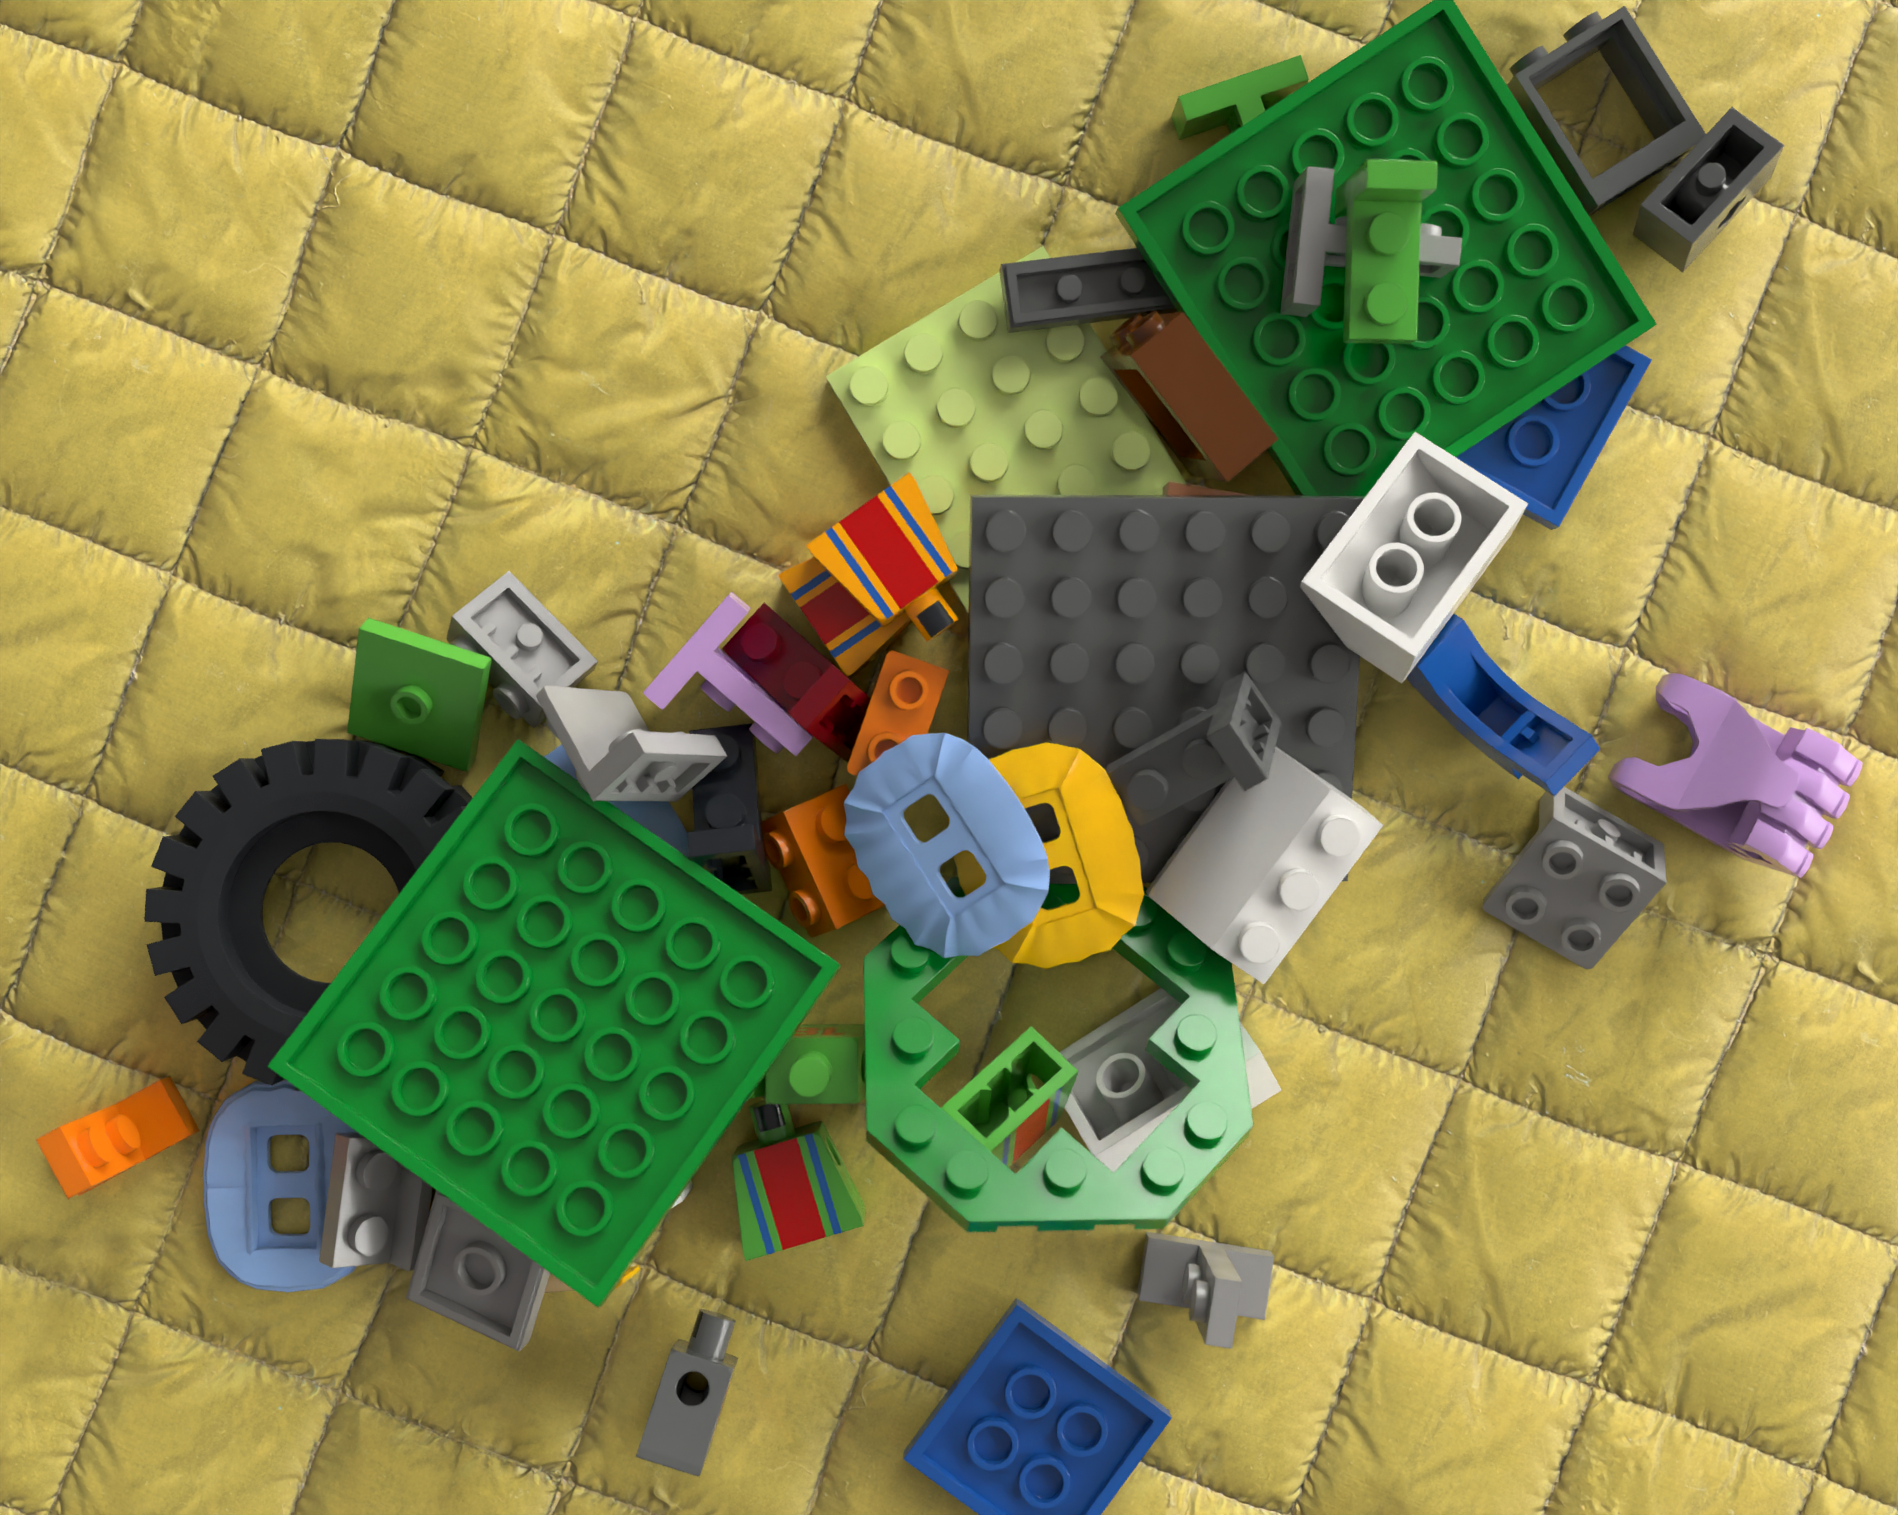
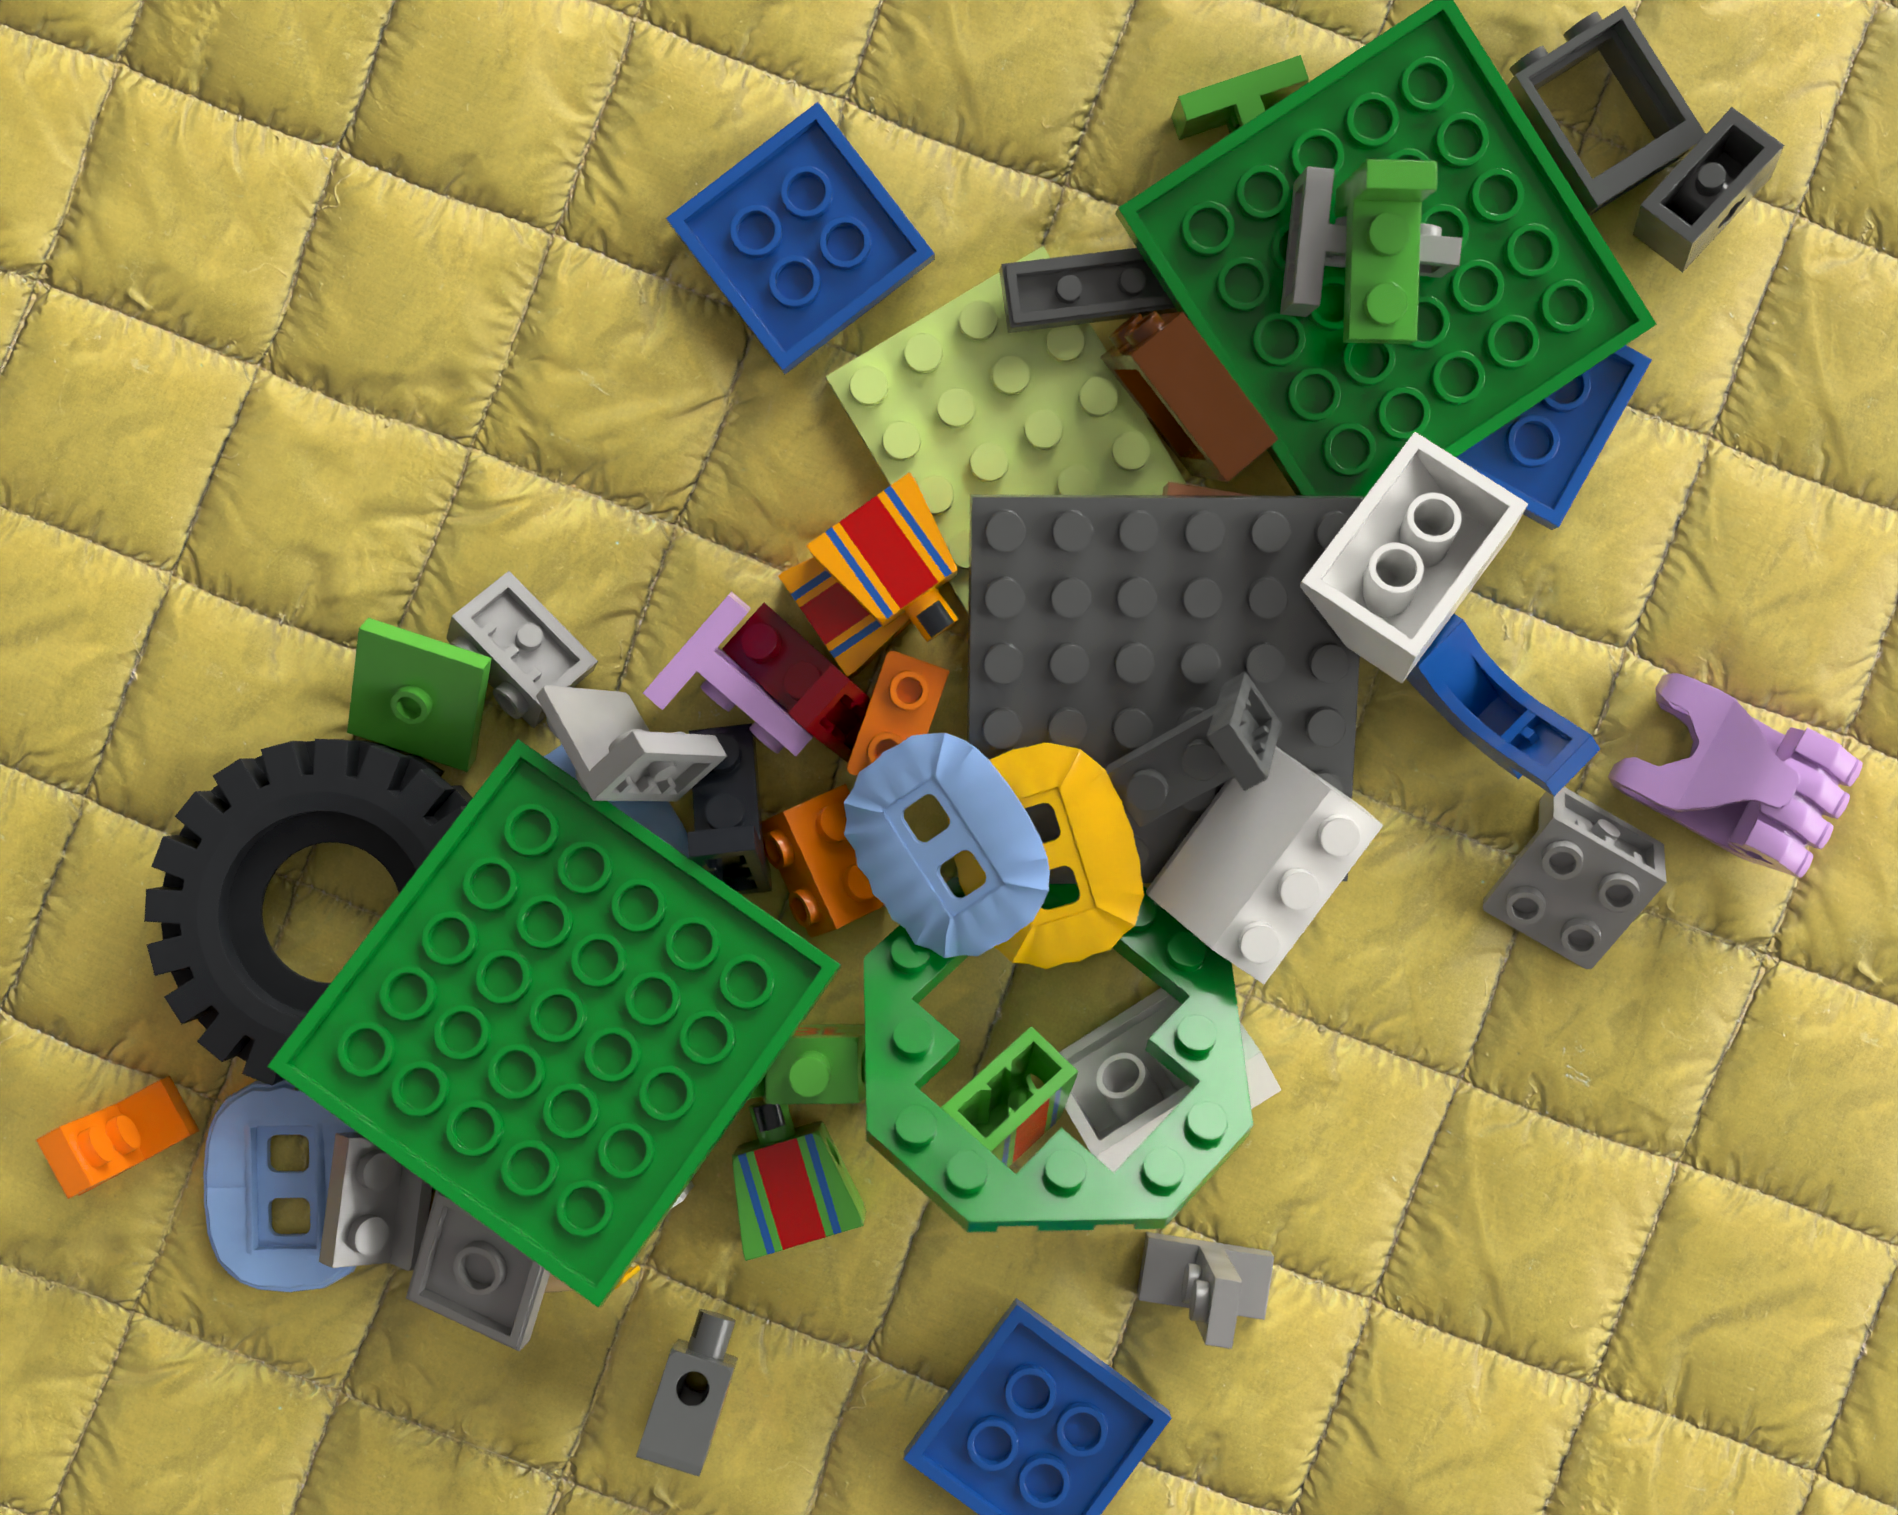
none -> blue plate [666,102,935,375]

